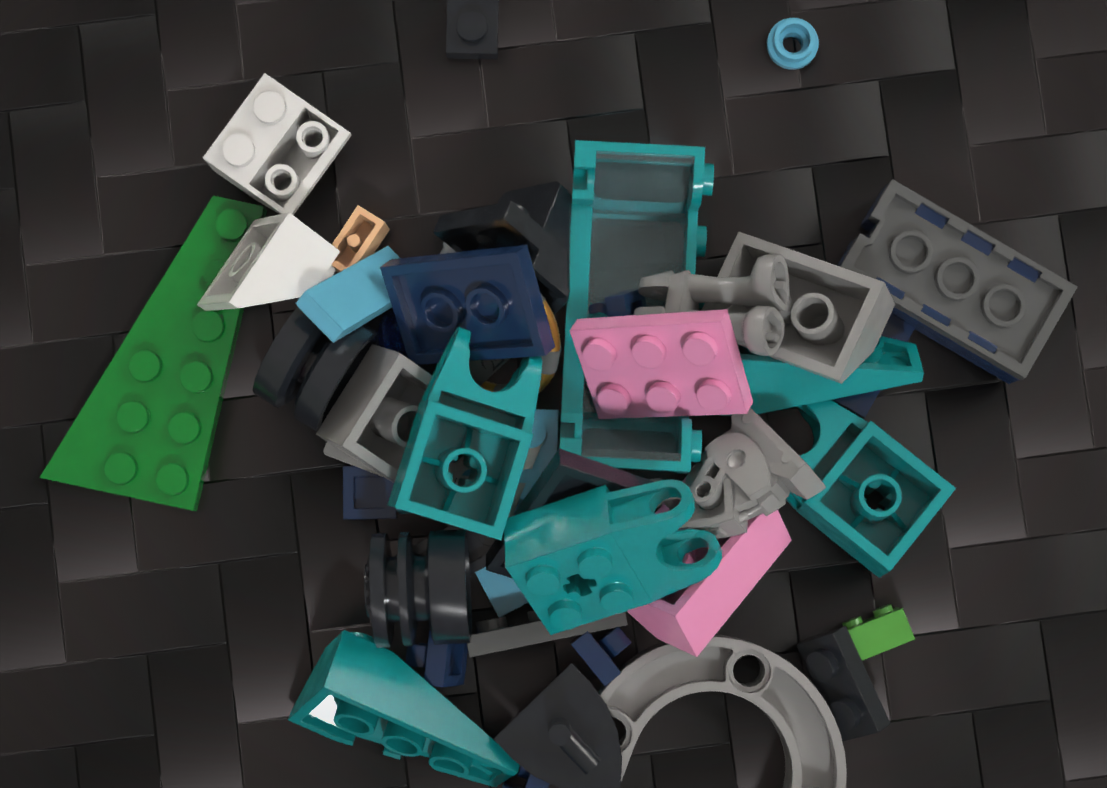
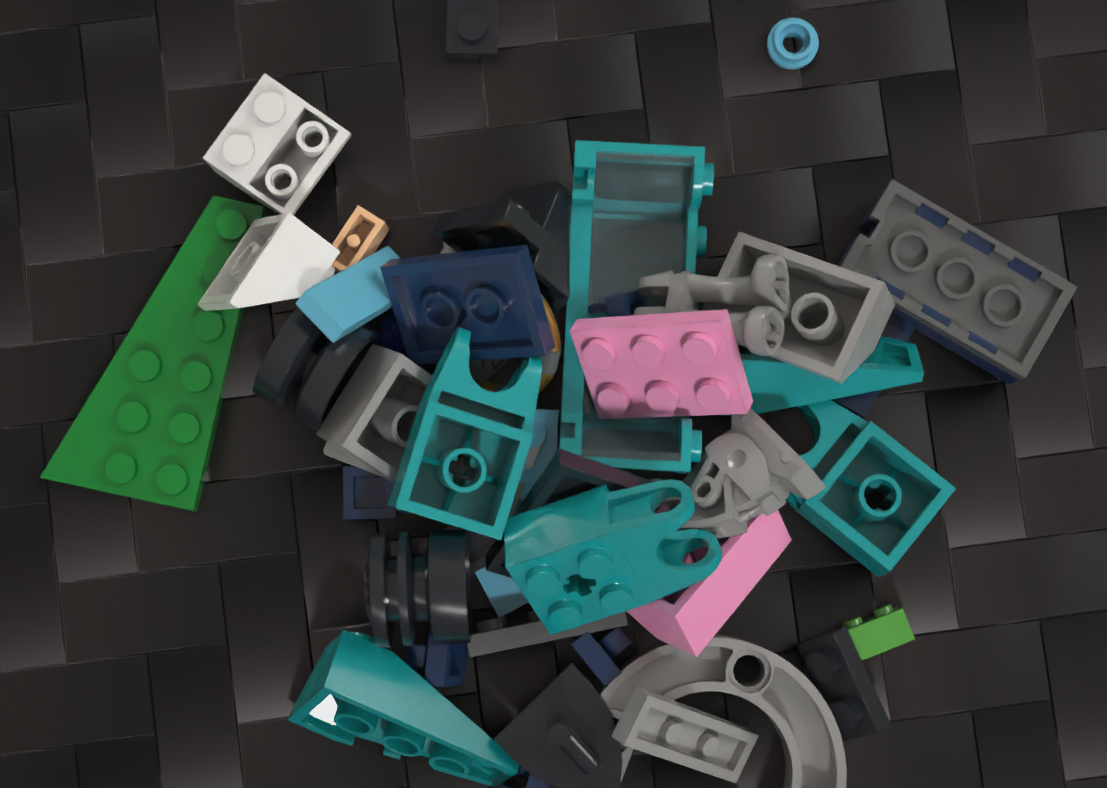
none -> light grey plate [611,686,759,783]

